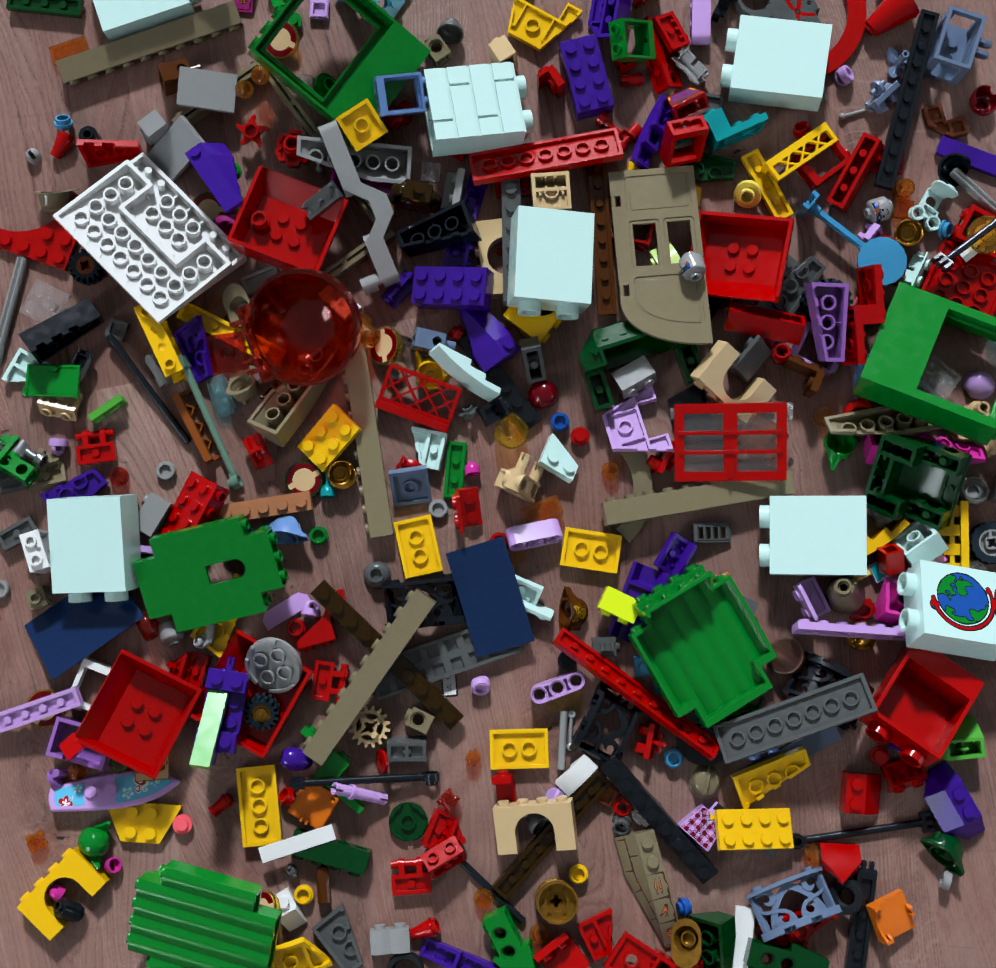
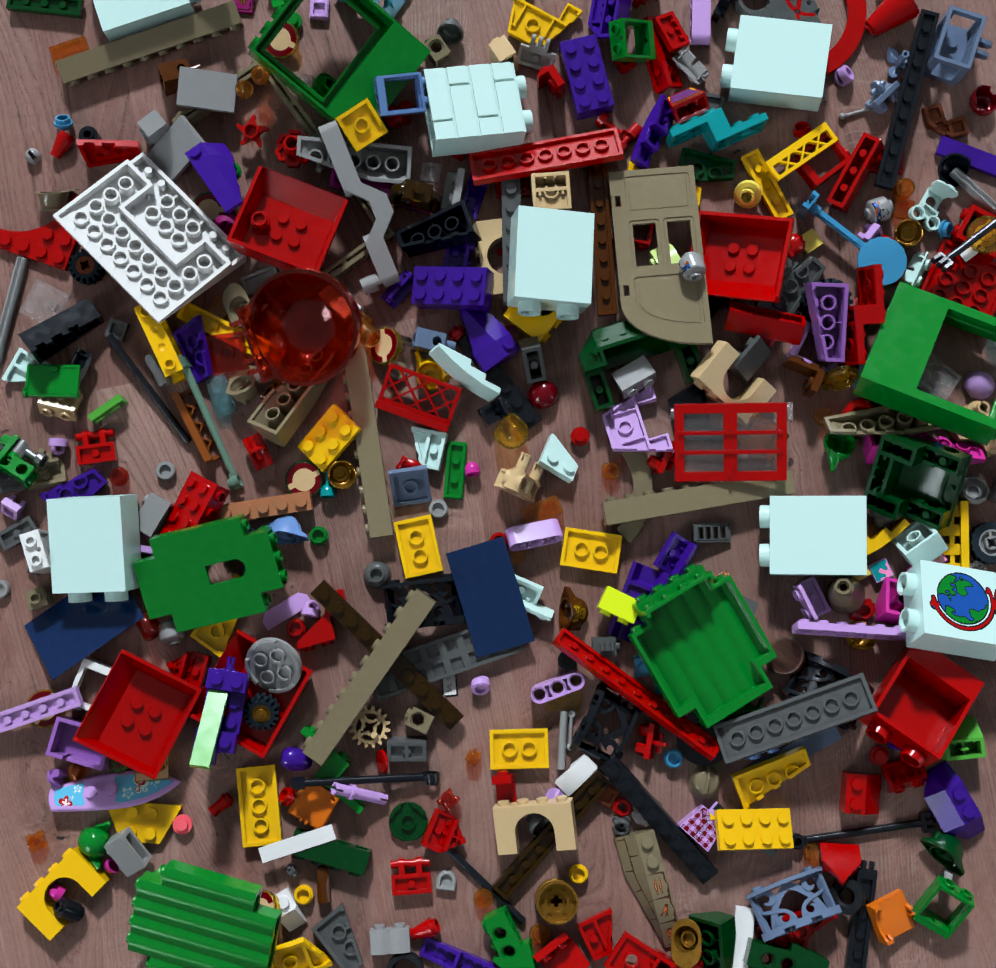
red slope [59,732,86,761] -> none
light grey arm [193,624,217,649] -> none
dark grey hinge [301,180,344,220] -> none
red plate [310,660,350,703] -> none
red bracket [420,836,467,880] -> none
red bracket [452,486,483,534] -> none
dark grey plate [458,404,479,420] -> none
blue plate [550,412,569,432] -> none
red pin [620,71,644,87] -> none
red window [659,115,709,168] -> none
blue plate [676,897,692,918] -> none
red cone [772,343,791,365] -> none
red brick [877,543,905,576] -> none
none -> lavender tile [0,494,26,521]
none -> light grey piece [104,827,152,877]
none -> light grey tile [435,869,456,892]
none -> light grey hinge [517,34,557,70]
none -> red animal [788,233,805,260]
none -> light yellow tile [802,228,823,255]
none -> clear yellow tile [821,365,859,392]
none -> green window [912,875,975,939]

